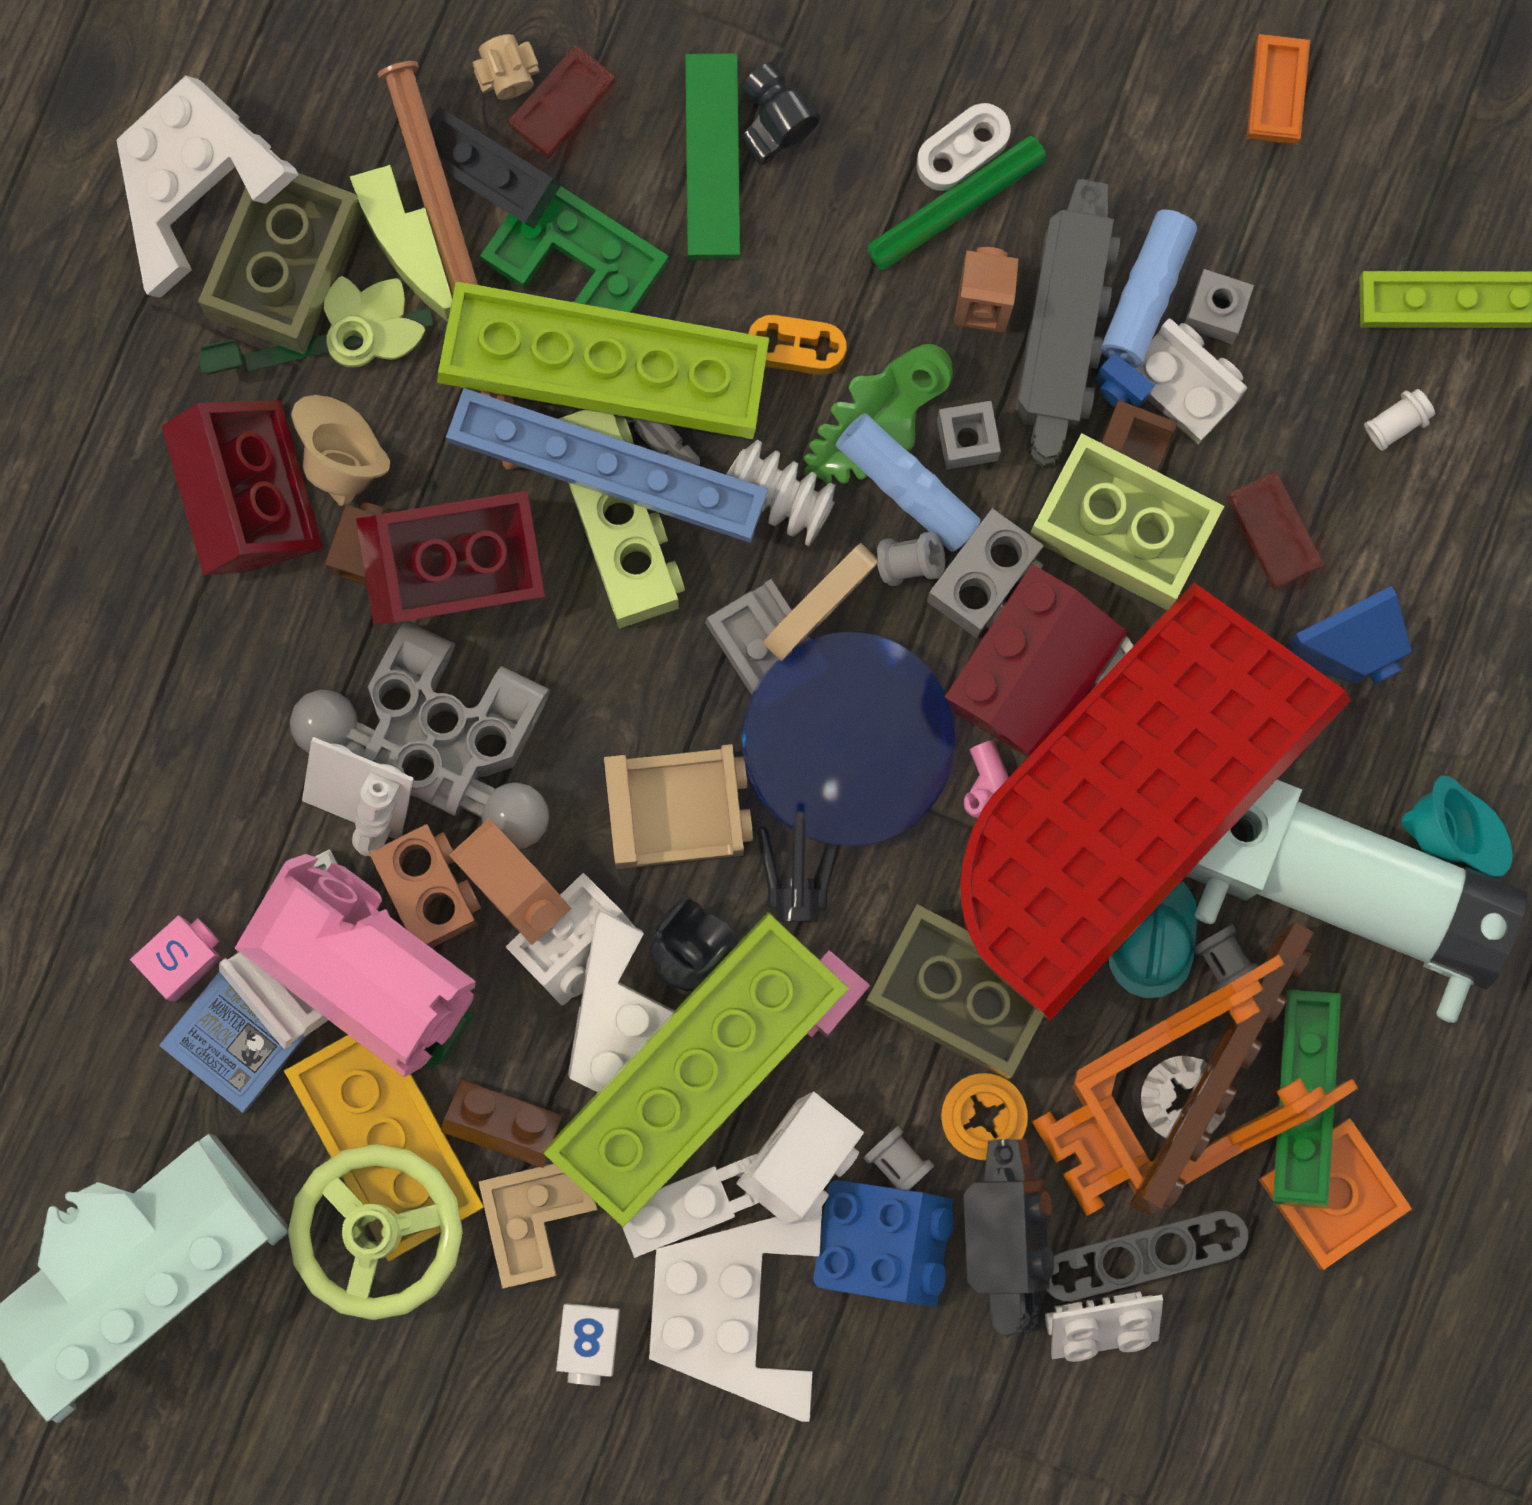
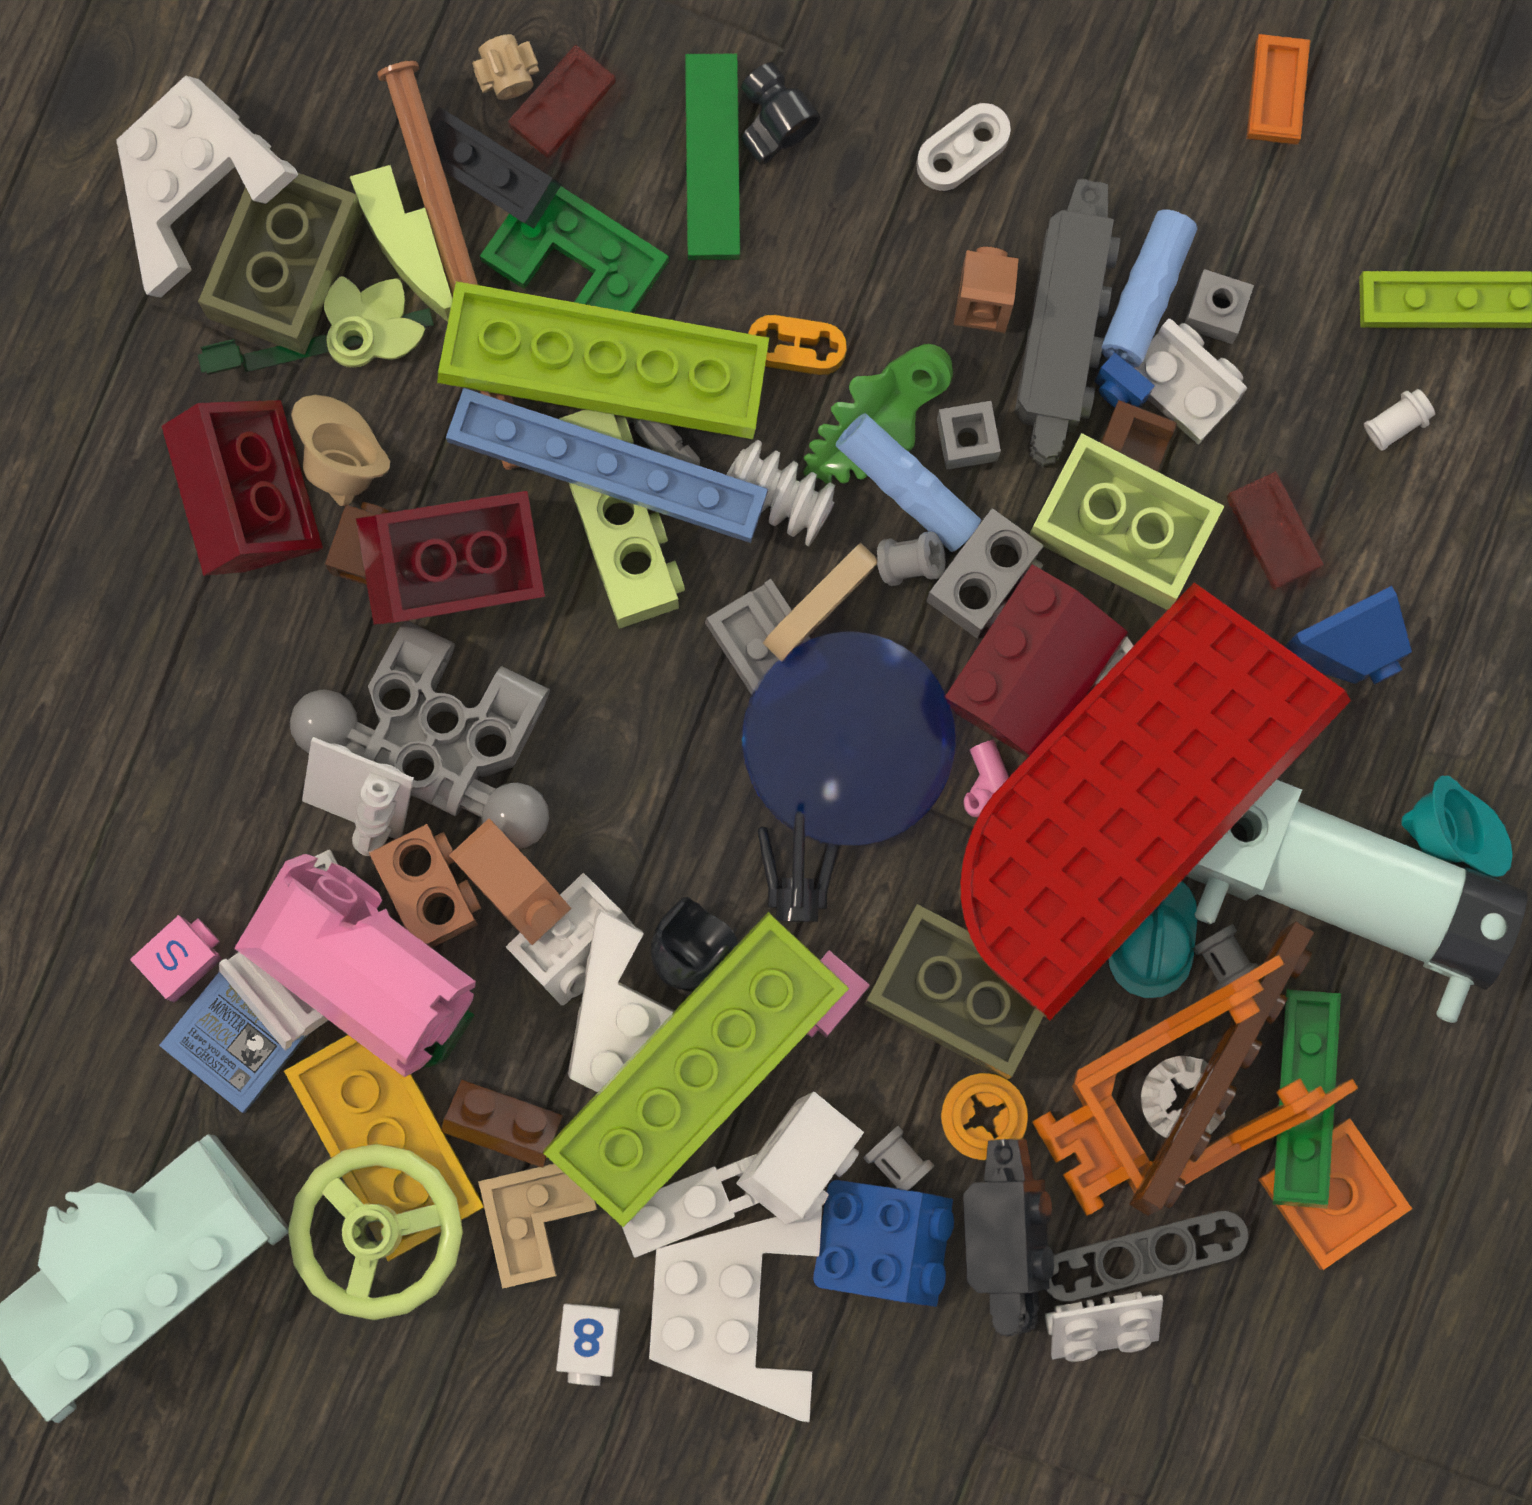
tan panel [604,744,753,869] -> none
green axle [867,136,1047,270] -> none

